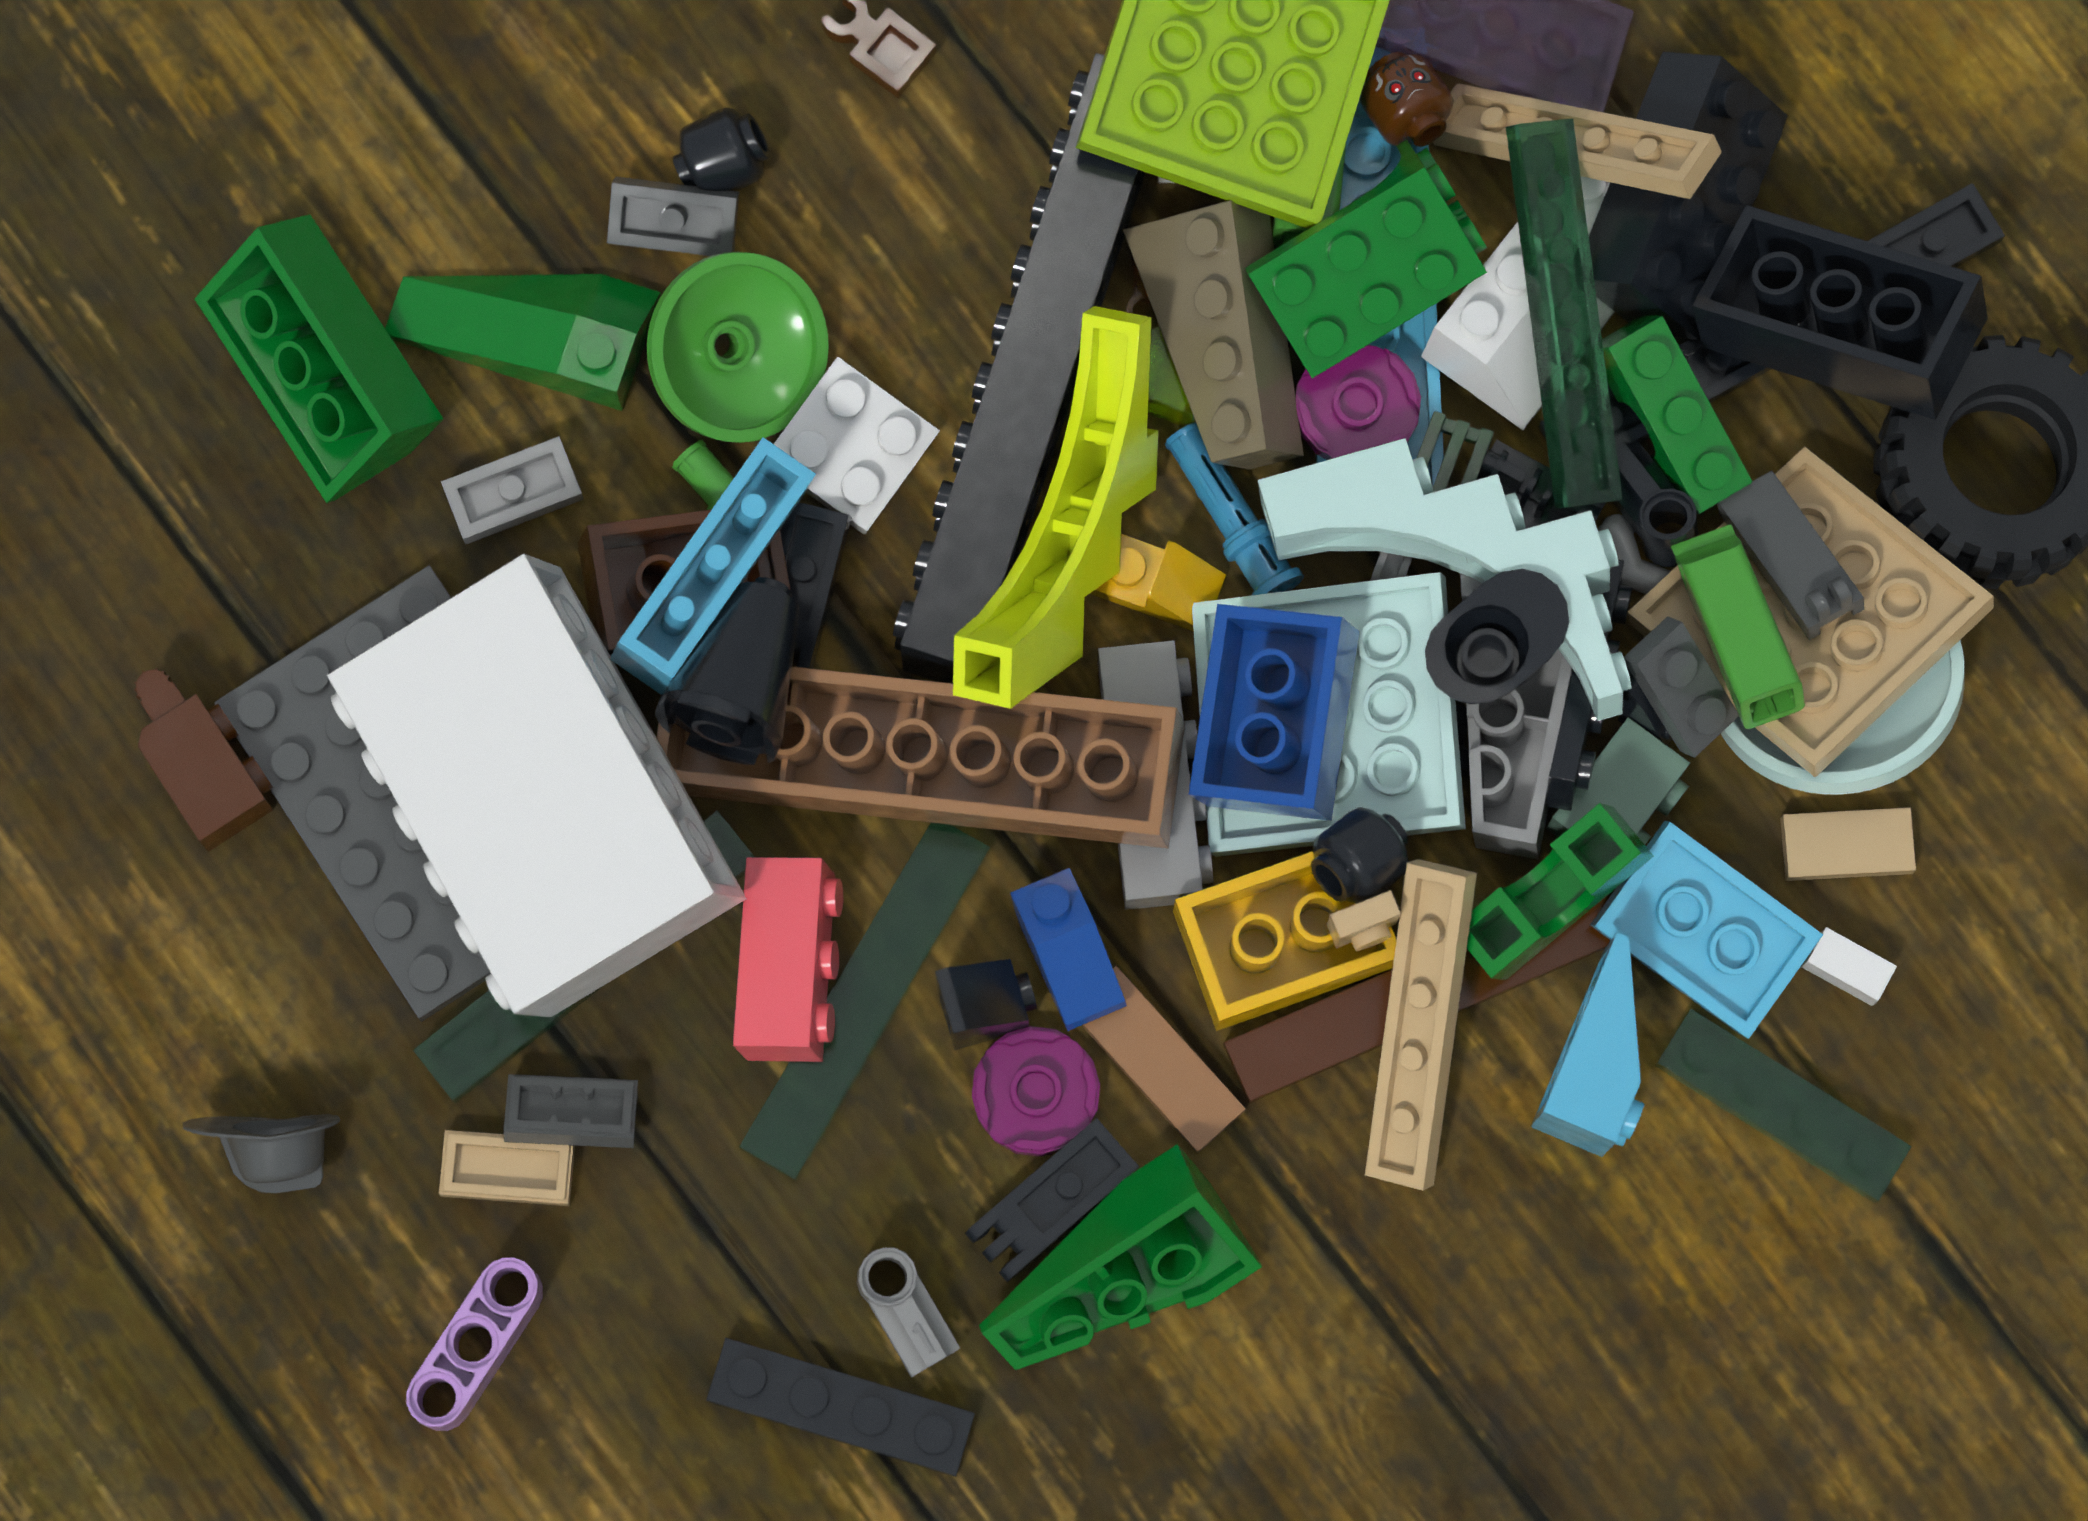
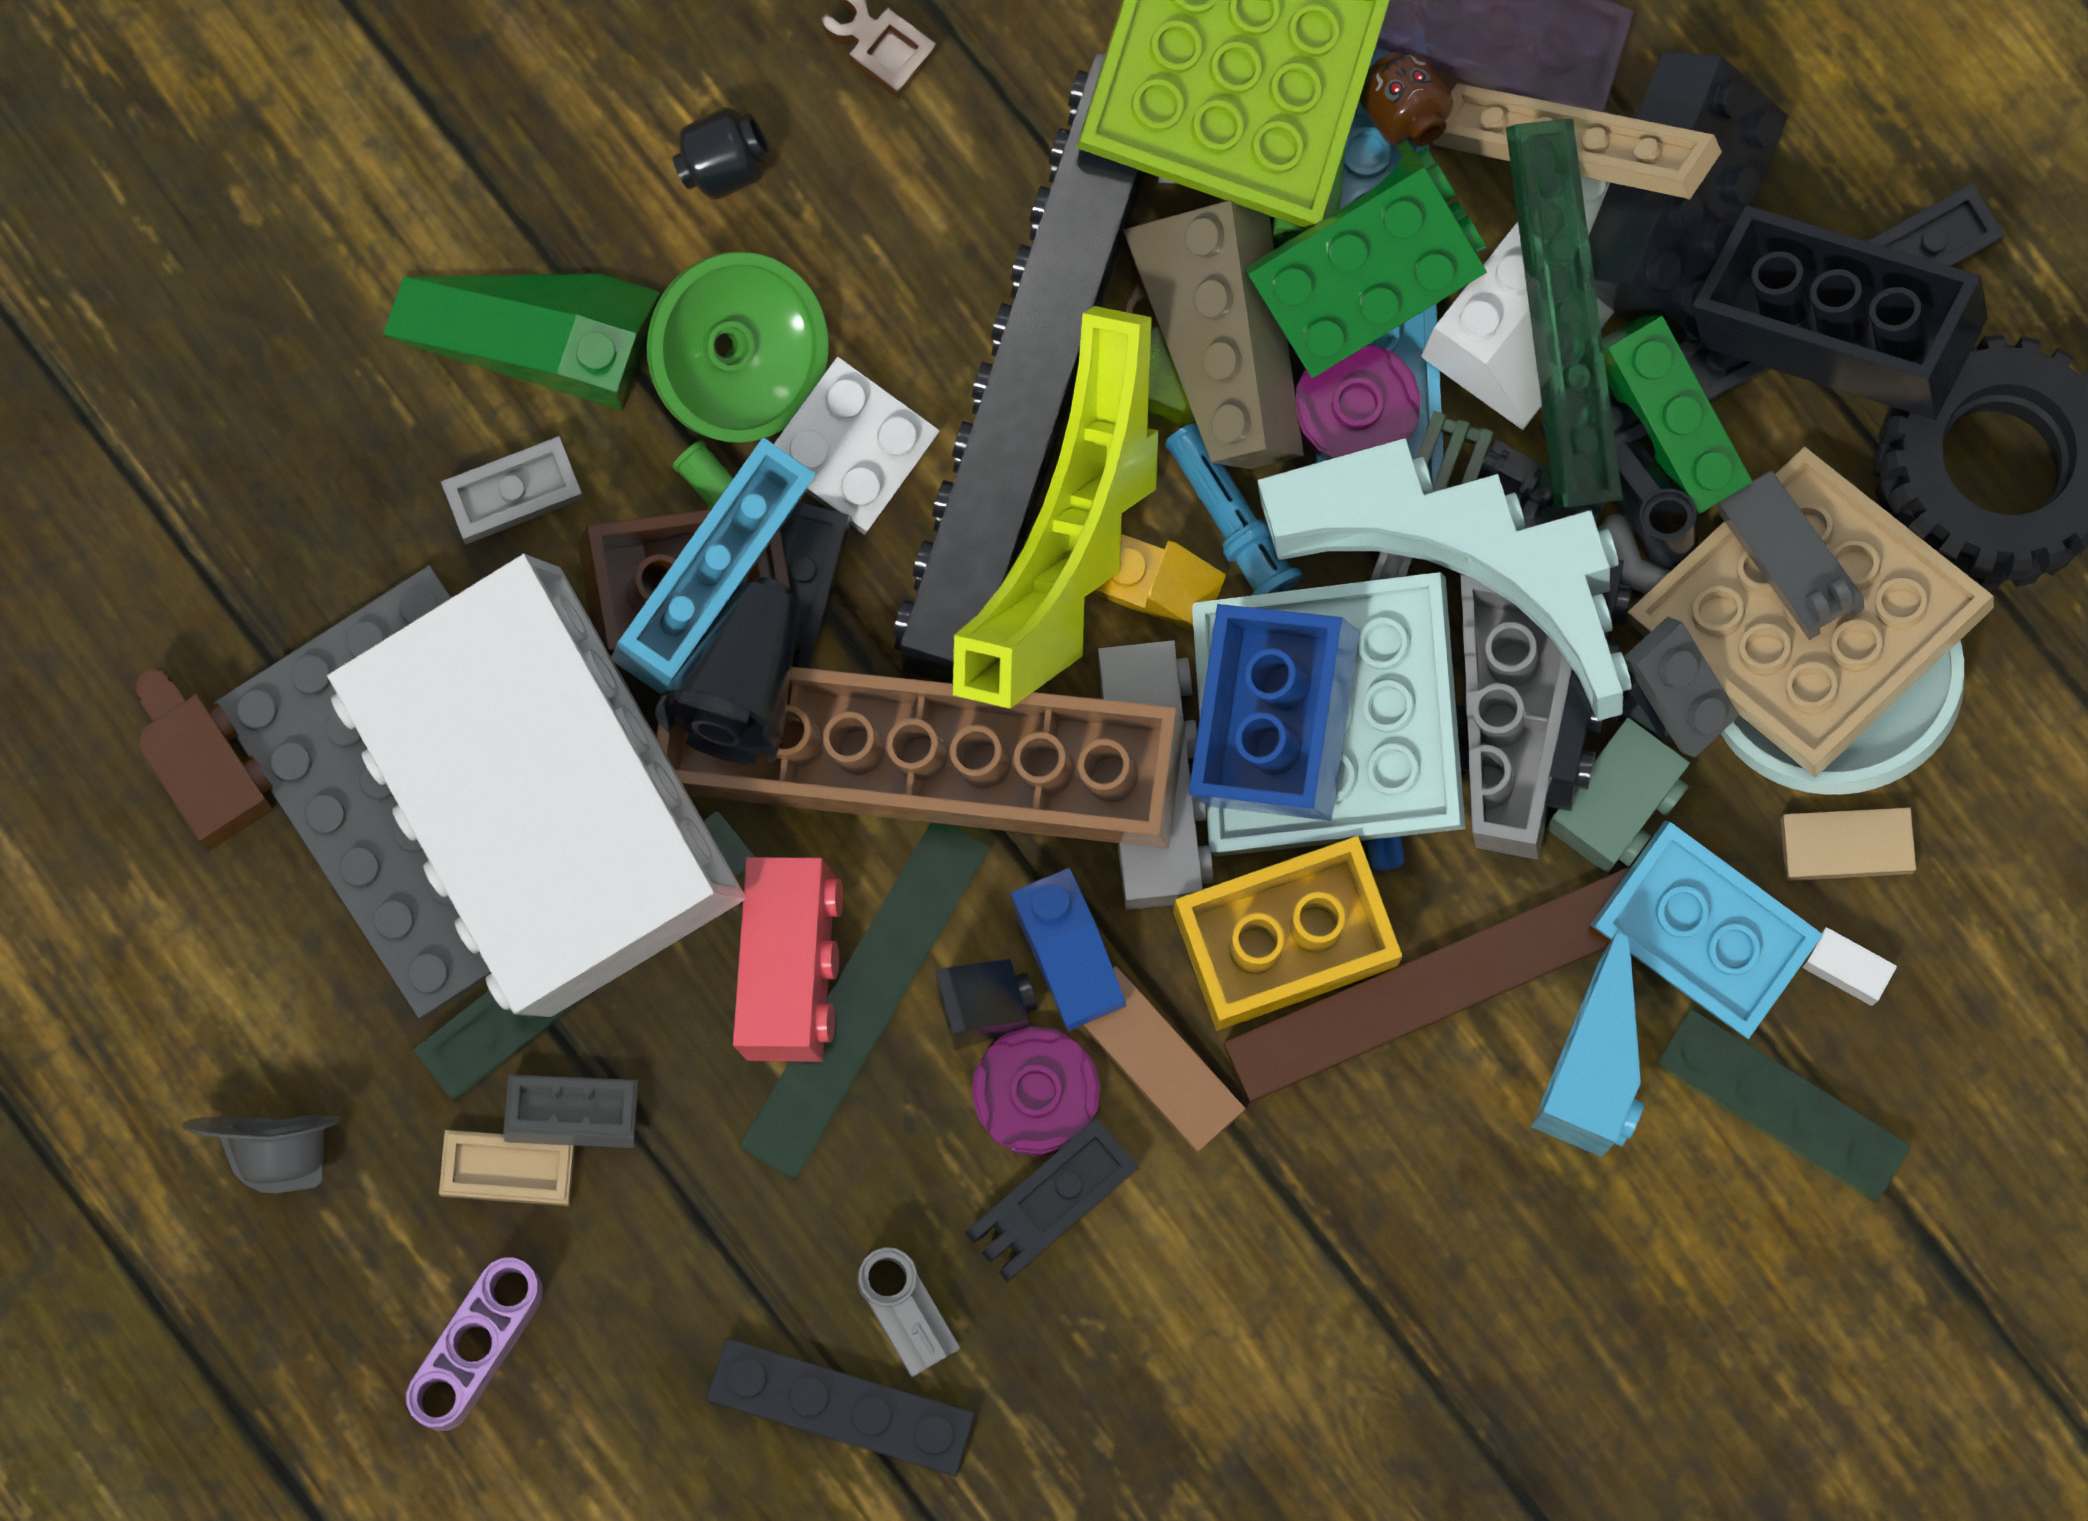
green slope [194,214,444,503] -> none
dark grey plate [607,176,739,256] -> none
green wedge [979,1144,1262,1370] -> none
black head [1311,807,1409,904] -> none
tan plate [1326,890,1401,951] -> none
tan plate [1365,859,1477,1191] -> none
black piece [1425,569,1569,705] -> none
green arch [1467,803,1654,980] -> none
bright green piece [1671,524,1805,729] -> none

